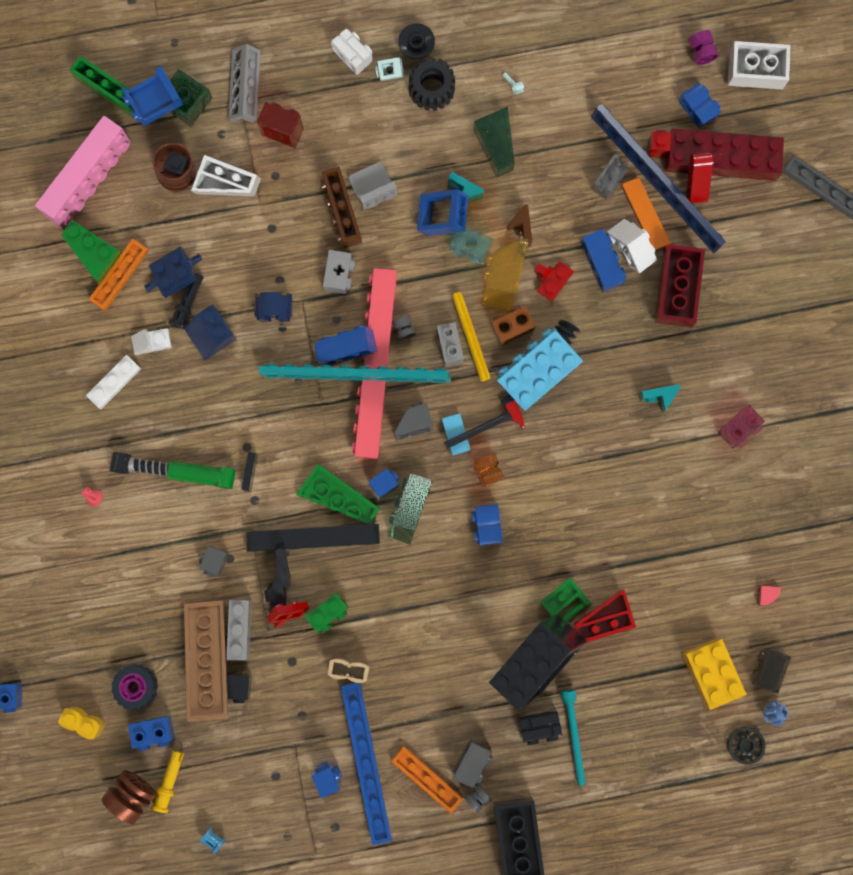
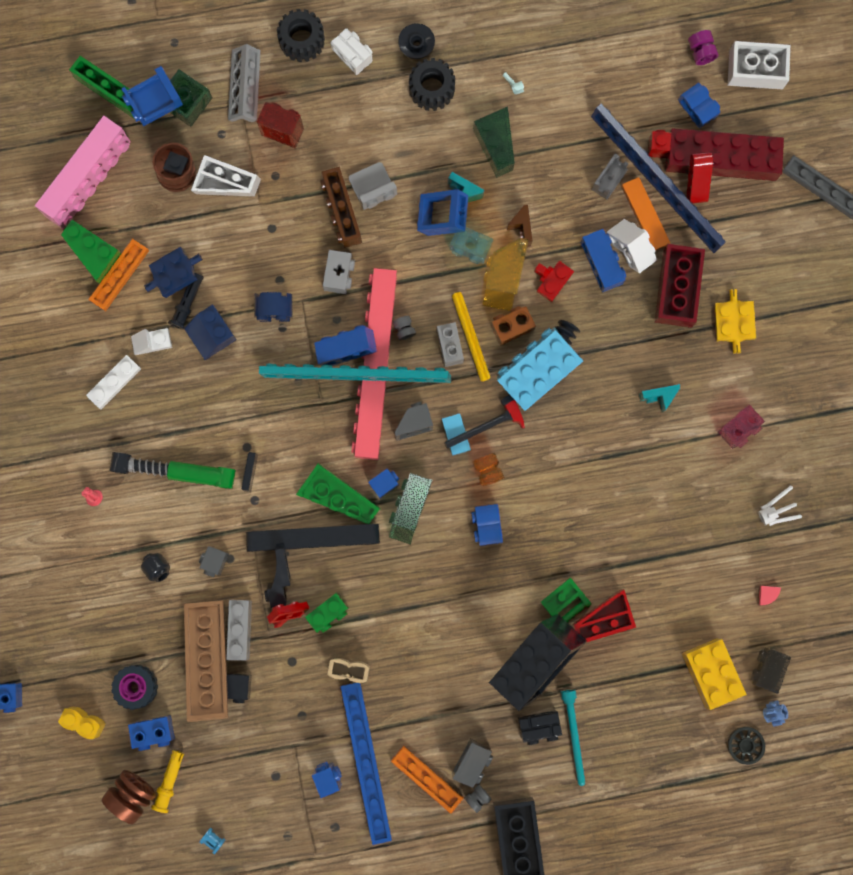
light aqua brick [375,57,405,81] -> none
none -> black head [141,553,170,582]
none -> black tyre [277,9,325,62]
none -> yellow plate [714,289,756,354]
none -> white plant [758,486,802,526]

